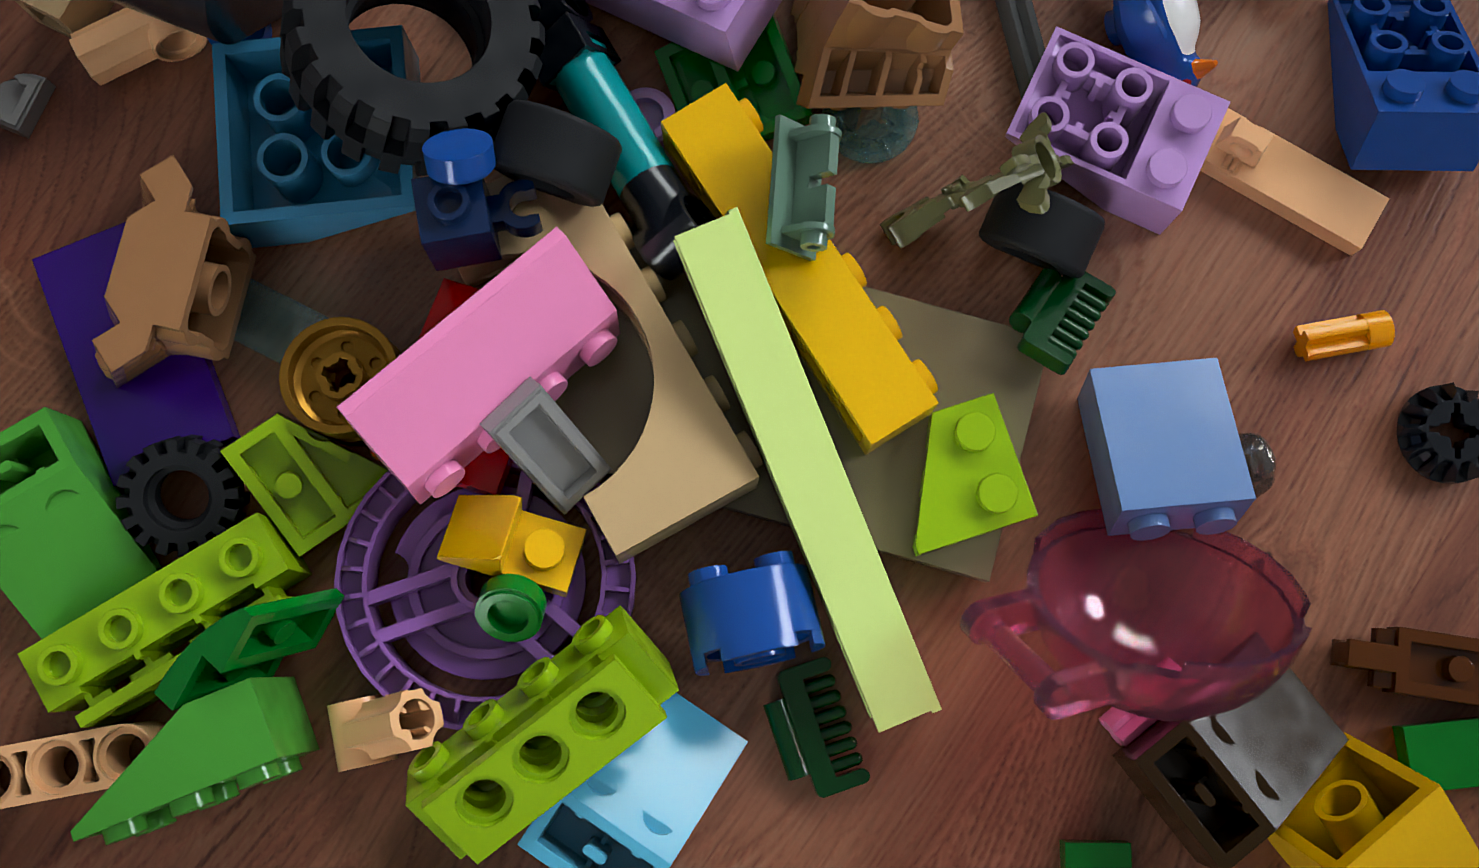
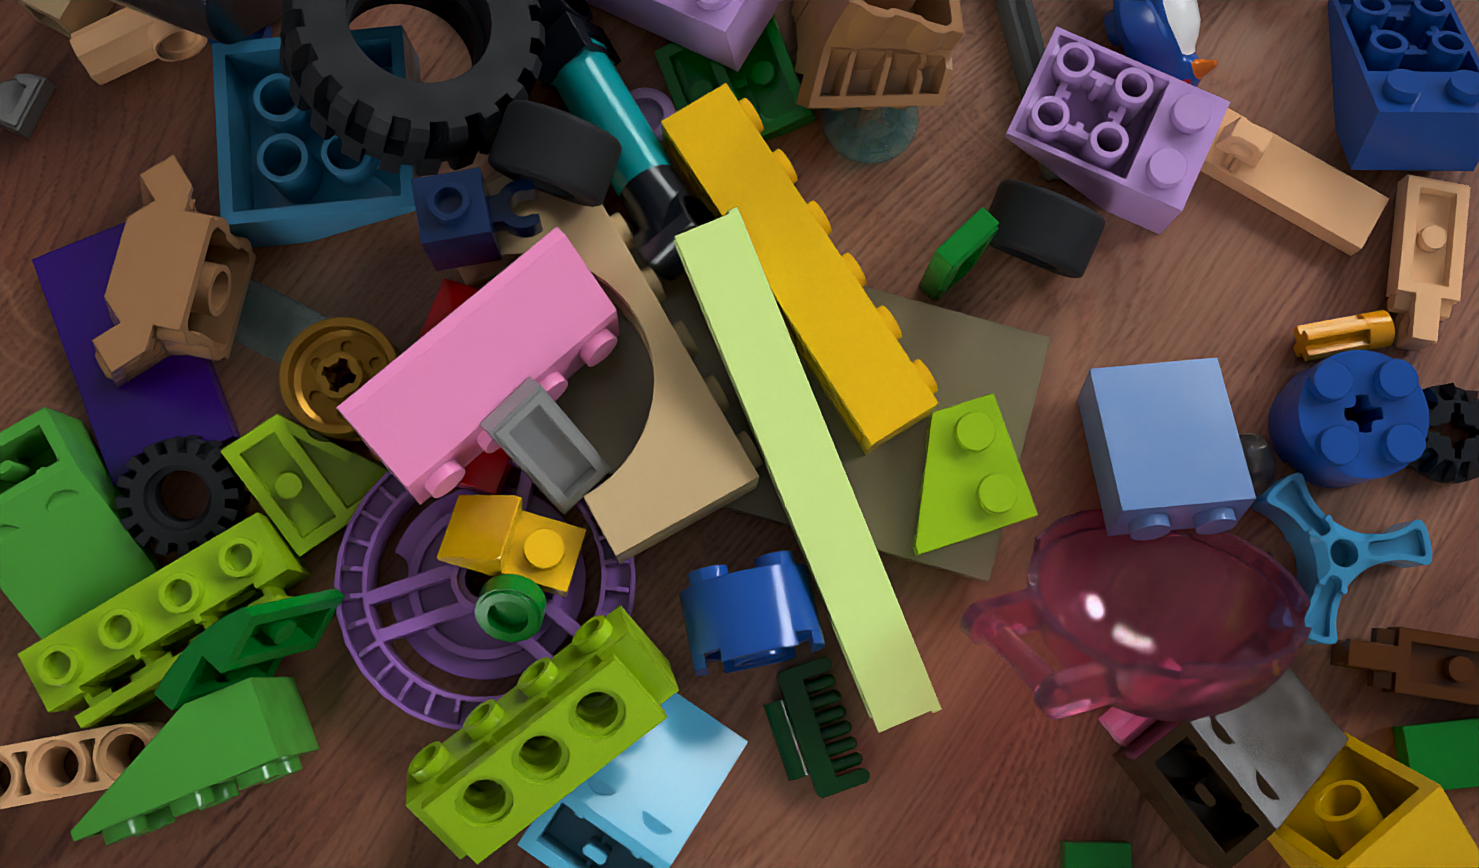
light nougat piece [327,688,444,772] -> none
blue tile [422,128,496,185] -> none
sand green hinge [766,114,842,261] -> none
olive piece [880,112,1074,249] -> none
dark green piece [1009,268,1116,375] -> none
none -> green tile [918,207,999,301]
none -> dark azure piece [1250,473,1432,645]
none -> blue brick [1268,350,1429,489]
none -> light nougat hinge [1386,174,1470,352]

